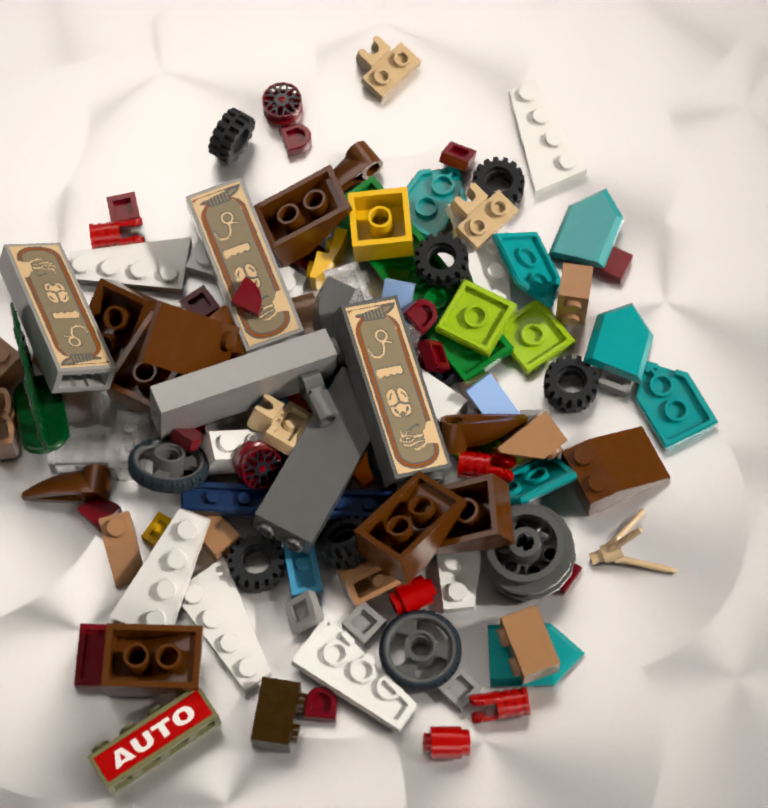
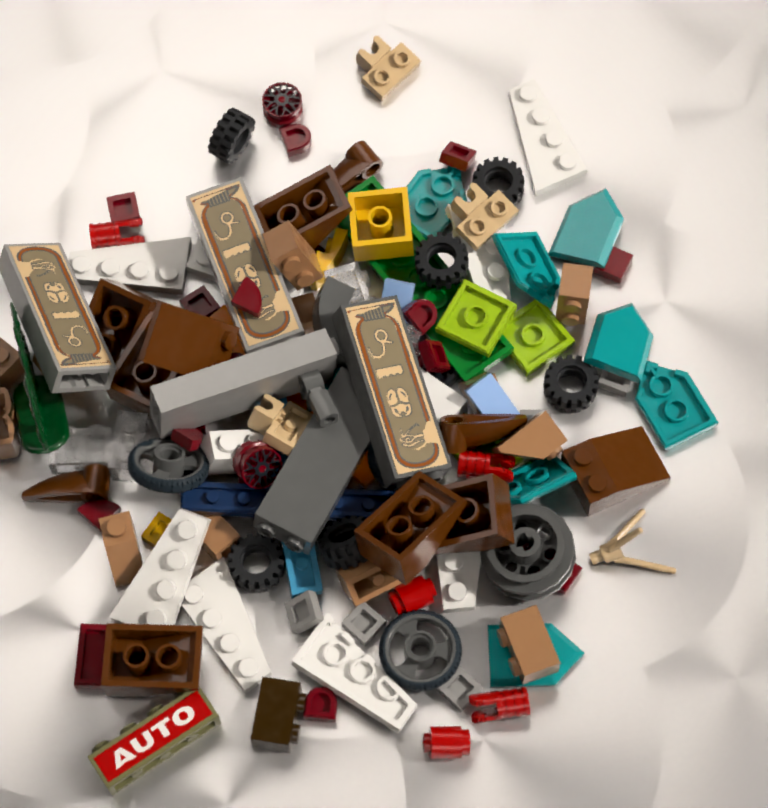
none -> medium nougat brick [262,220,323,291]

